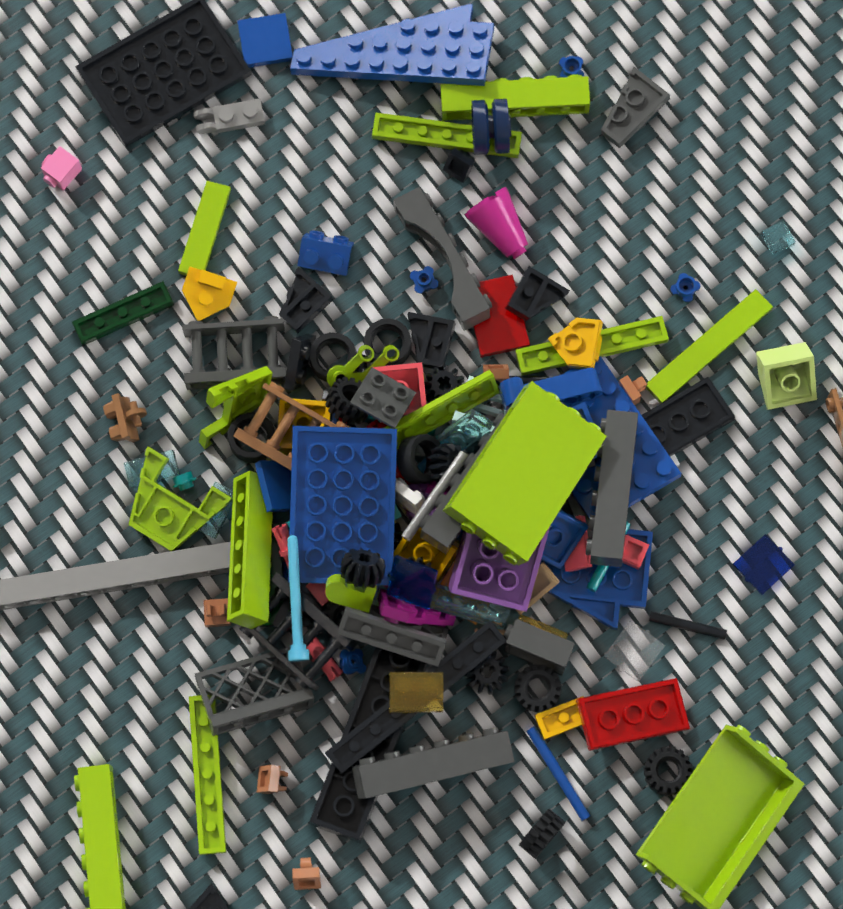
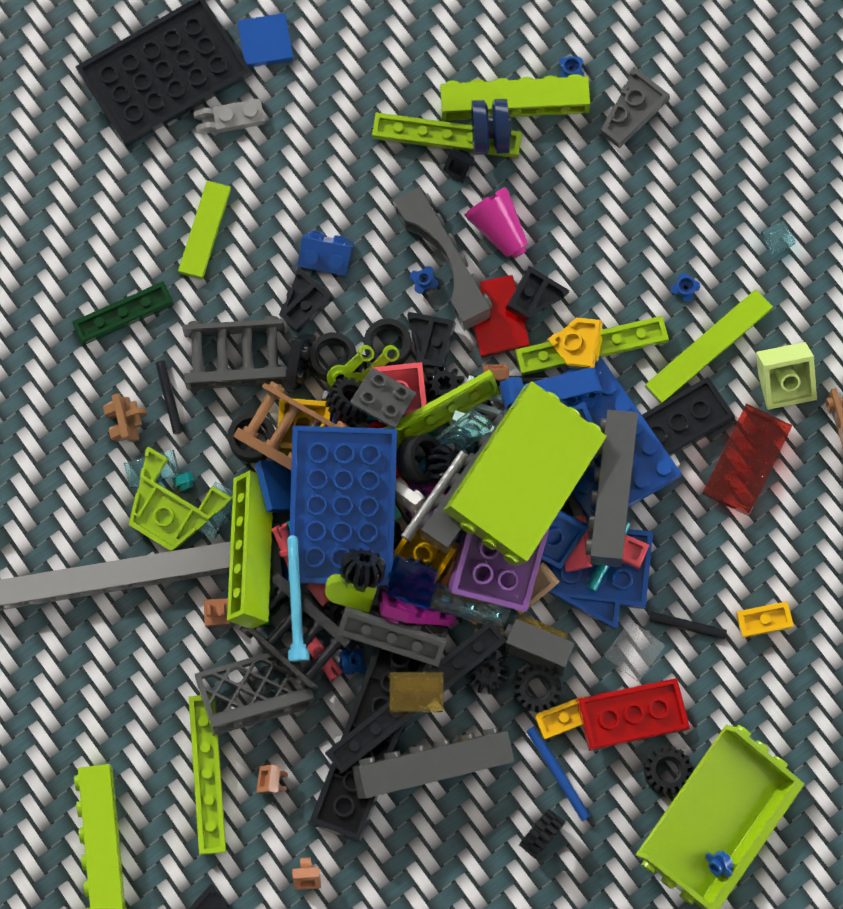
bright pink brick [41,146,82,191] -> none
yellow plate [182,266,237,321] -> none
lime wing [199,366,273,449] -> none
wing [290,4,494,86] -> none
nougat tile [618,375,648,405] -> none
clear blue piece [732,534,795,595] -> none
none -> black bar [155,360,183,434]
none -> clear red plate [702,403,793,516]
none -> blue plate [705,851,733,877]
none -> yellow plate [736,601,794,638]

